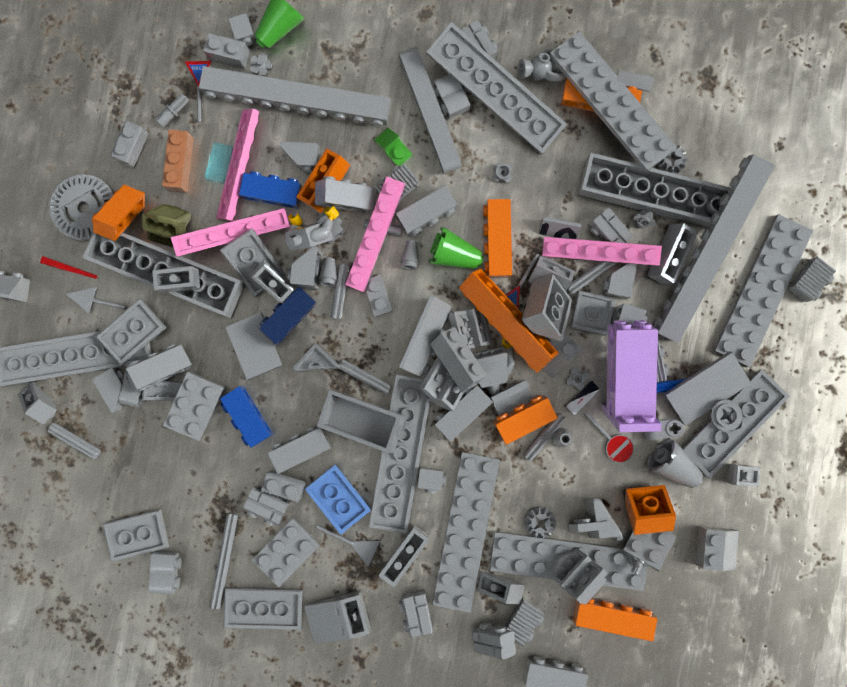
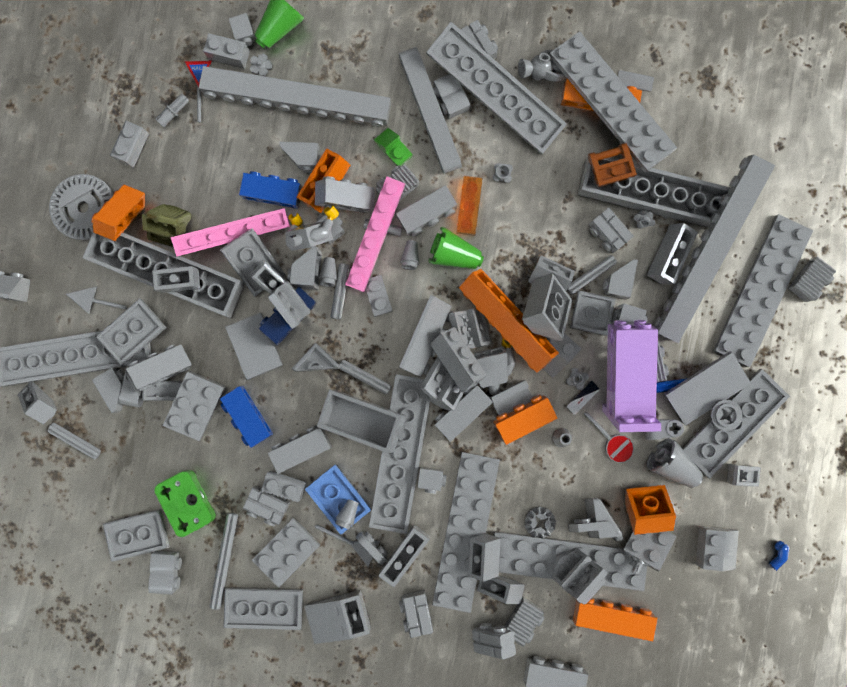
red sticker [40,256,98,279] -> none
nougat brick [162,130,194,193] -> none
clear light blue plate [205,142,233,184] -> none
bright pink plate [216,108,259,221] -> none
orange brick [483,199,512,278] -> none
piece [505,253,539,309] -> none
light grey axle [523,413,566,461] -> none
light grey slope [539,217,581,239] -> none
bright pink plate [542,237,662,266] -> none
light grey gear [657,145,688,174] -> none
none -> bright green axle [154,470,216,537]
none -> light grey bracket [268,281,310,329]
none -> light grey cone [335,499,359,530]
none -> light grey plate [356,531,388,565]
none -> clear orange plate [456,176,483,236]
none -> light grey brick [468,533,501,582]
none -> dark orange plate [588,143,637,187]
none -> blue arm [769,541,789,571]

